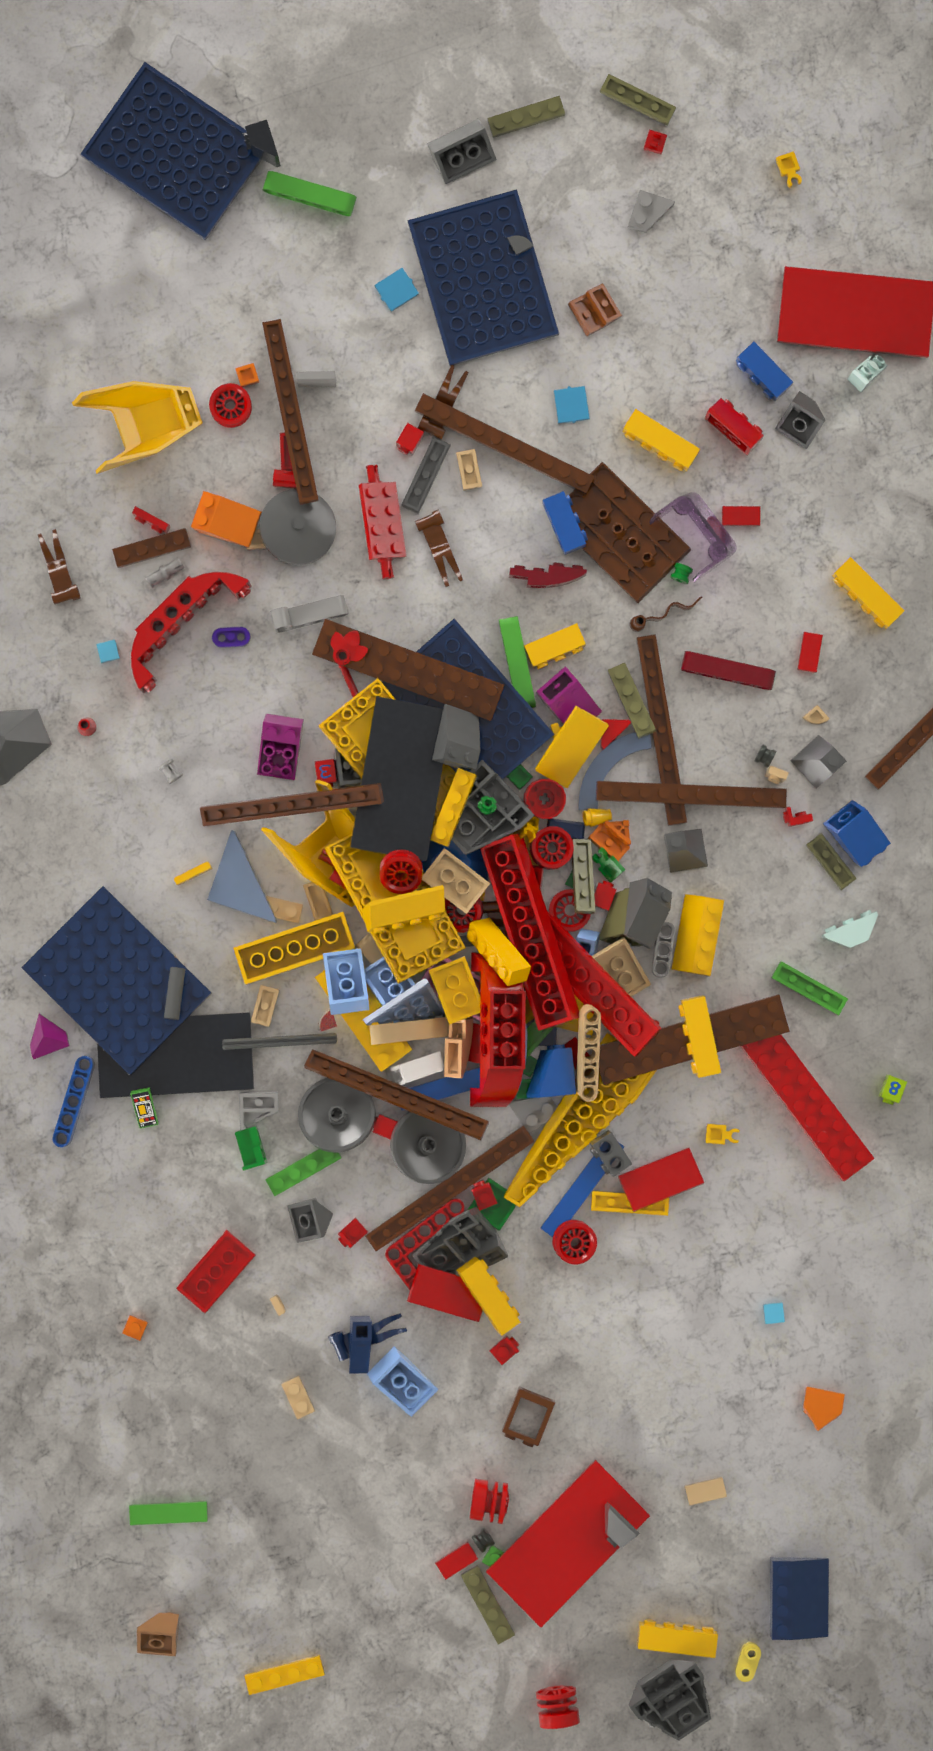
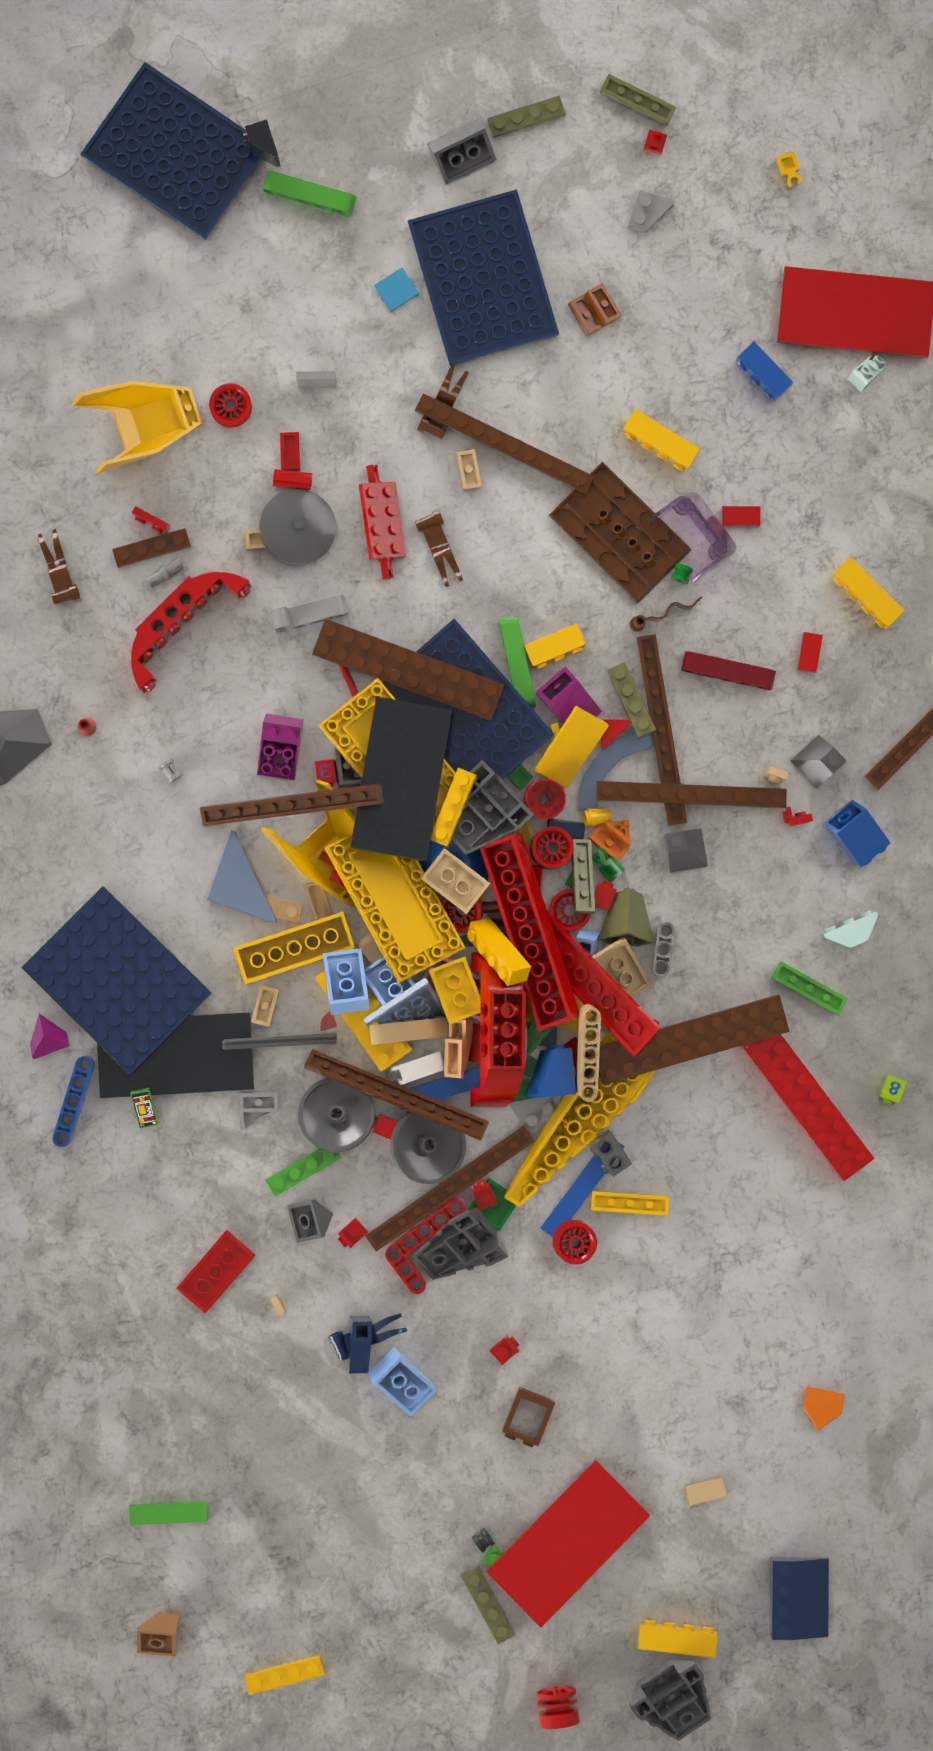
medium azure tile [96,640,120,663] -> none
orange plate [122,1315,148,1341] -> none
dark grey piece [164,967,186,1020] -> none
yellow tile [174,862,213,886] -> none
orange slope [191,491,262,548] -> none
dark purple plate [212,627,251,648] -> none
orange plate [235,363,259,387] -> none
green panel [235,1126,268,1171] -> none
reddish brown plate [262,319,319,505] -> none
tan plate [281,1375,315,1420] -> none
red plate [331,630,368,665] -> none
yellow slope [362,885,445,934] -> none
red wheel [380,850,422,894] -> none
red brick [396,423,424,455] -> none
dark grey tile [401,437,451,514] -> none
red tile [407,1264,483,1322] -> none
dark grey slope [432,704,480,771] -> none
red tile [435,1542,478,1580] -> none
yellow brick [456,1257,521,1336] -> none
red wheel [470,1478,509,1524] -> none
green plate [478,796,497,815] -> none
dark grey tile [507,236,533,256] -> none
dark red slope [509,562,587,588] -> none
yellow plate [519,816,539,843] -> none
blue brick [542,491,588,555] -> none
dark azure piece [554,386,590,424] -> none
slope [605,1502,640,1548] -> none
red tile [618,1148,705,1212] -> none
dark grey slope [624,878,672,949] -> none
yellow slope [671,894,724,977] -> none
yellow brick [678,995,721,1078] -> none
red slope [705,398,764,456] -> none
yellow plate [705,1124,740,1145] -> none
light yellow plate [735,1642,761,1682] -> none
pearl dark grey wheel [754,744,777,768] -> none
medium azure tile [763,1302,785,1324] -> none
dark grey slope [775,391,825,449] -> none
tan tile [802,705,829,724] -> none
olive tile [806,833,857,890] -> none

